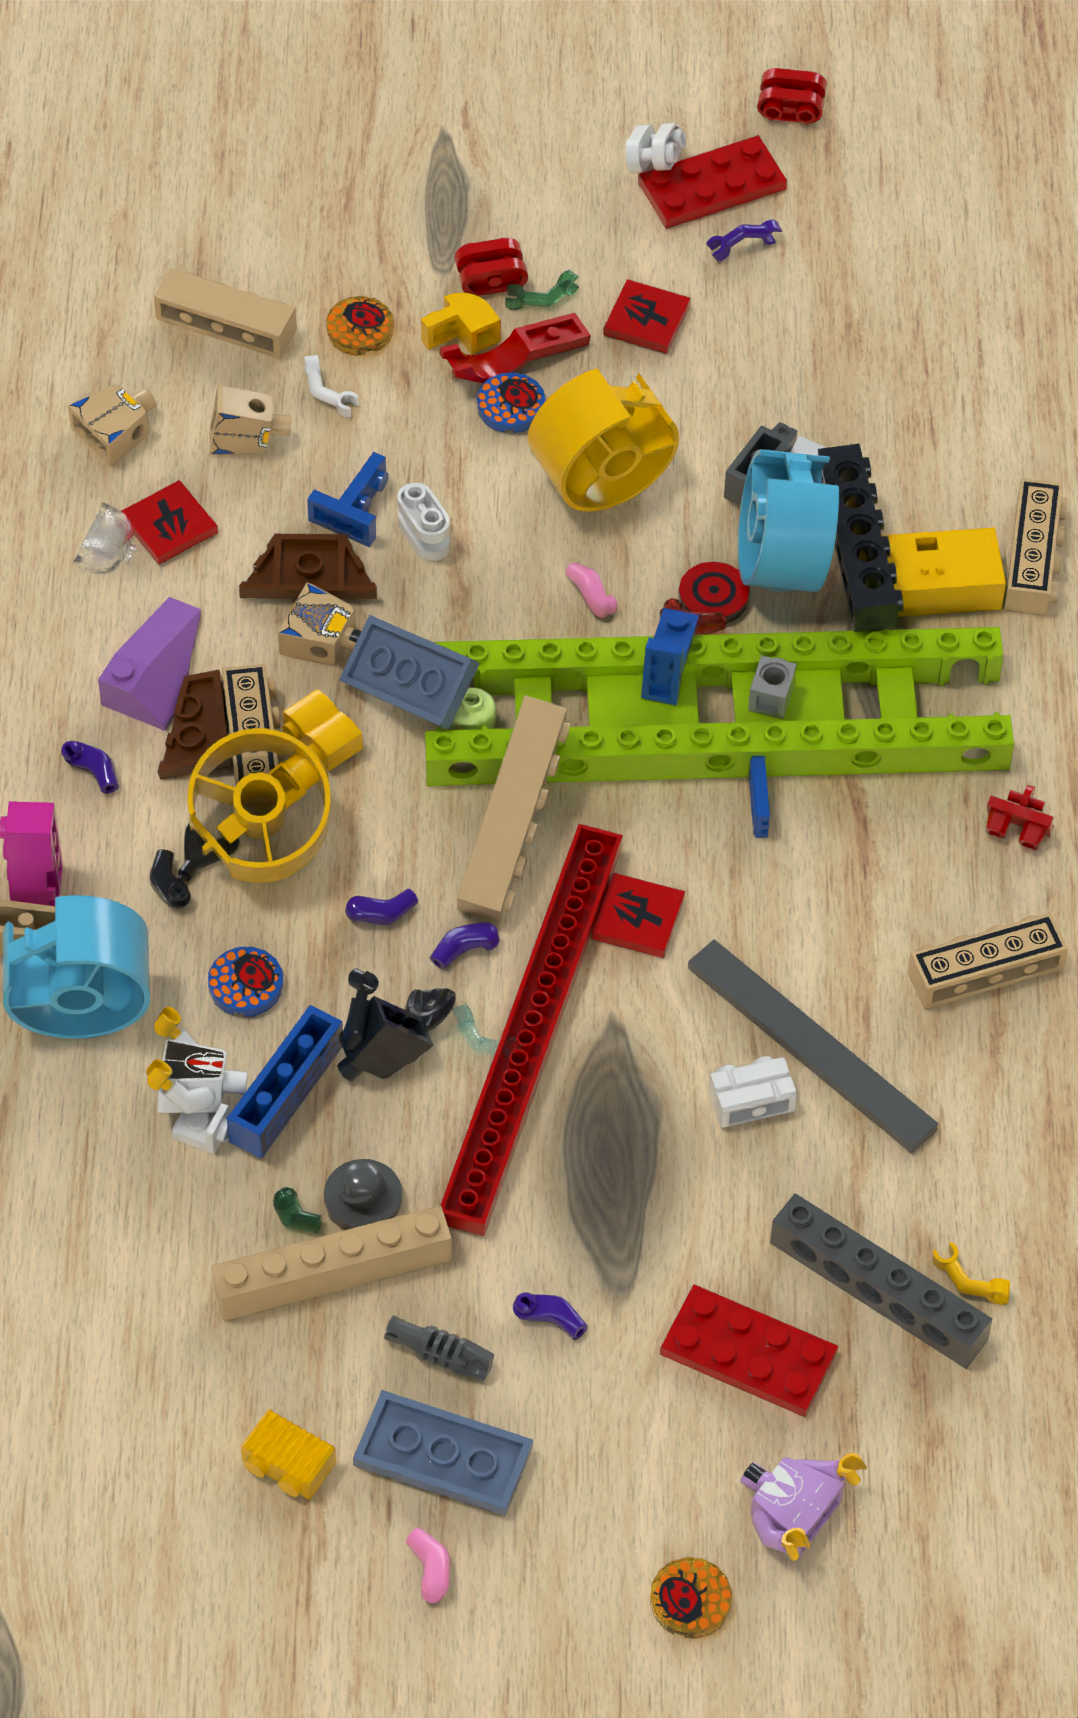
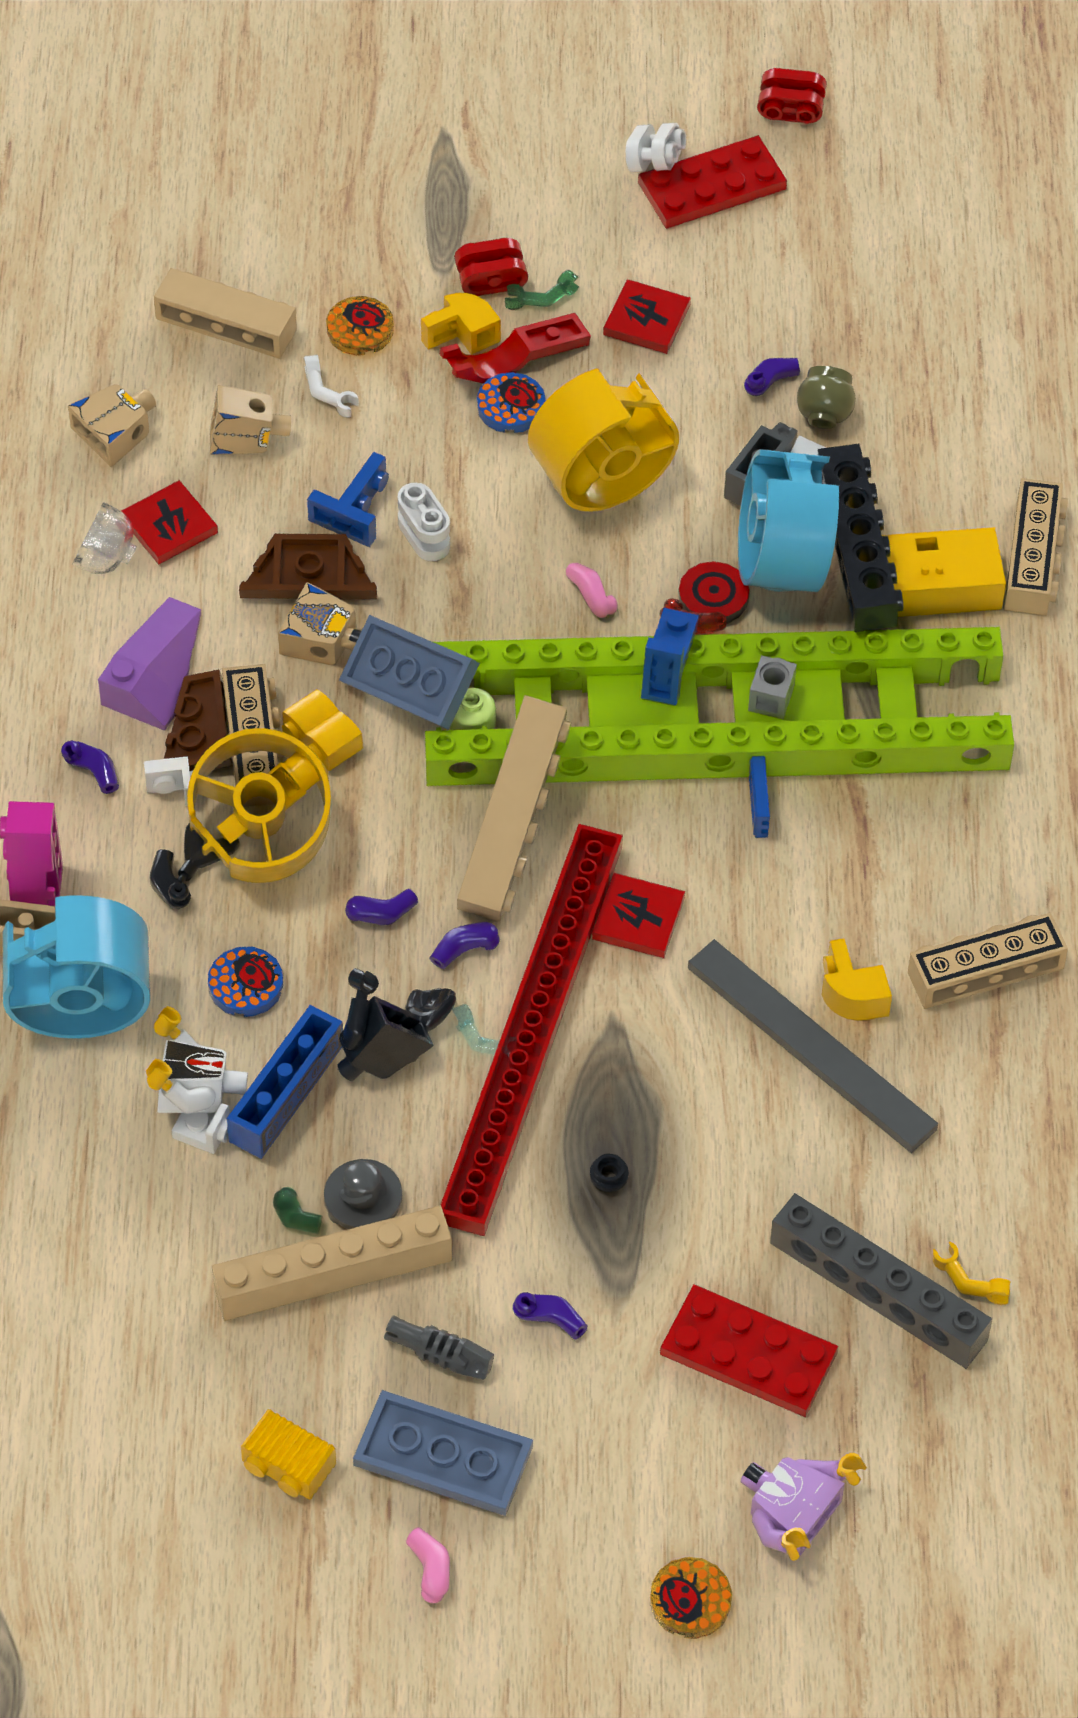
dark purple arm [706,219,783,261] -> none
white brick [708,1056,797,1128] -> none
red hips [986,785,1054,850] -> none
none -> white bracket [144,757,193,807]
none -> black plate [590,1153,629,1192]
none -> dark purple arm [744,358,800,396]
none -> olive piece [797,366,856,429]
none -> yellow brick [821,938,892,1021]

